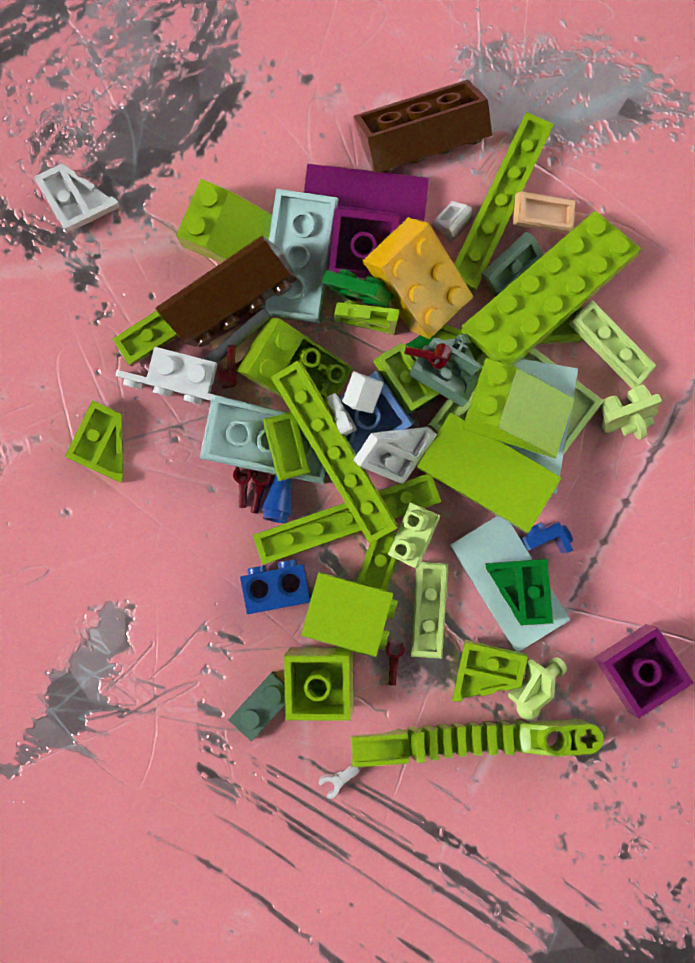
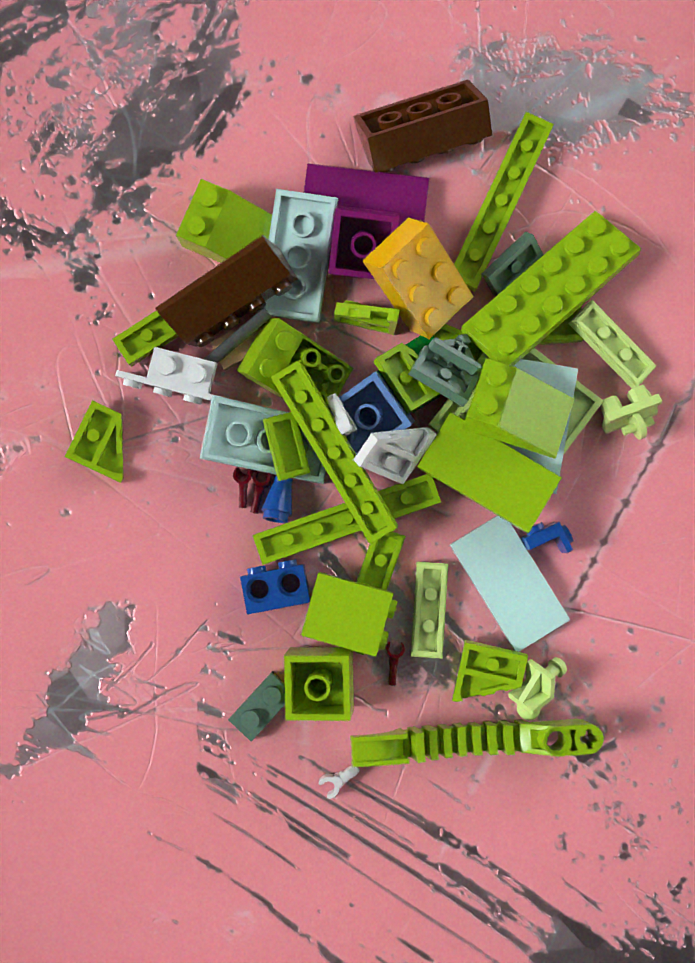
white wing [34,164,119,234] -> none
dark red hand [219,345,237,389] -> none
green wing [322,269,393,308] -> none
white slope [342,371,384,413] -> none
yellowish green hips [388,502,441,568] -> none
dark red hand [404,343,452,369] -> none
white slope [433,201,473,242] -> none
green wing [485,559,553,626] -> none
light nougat tile [513,191,576,234] -> none
magenta brick [594,624,694,718] -> none

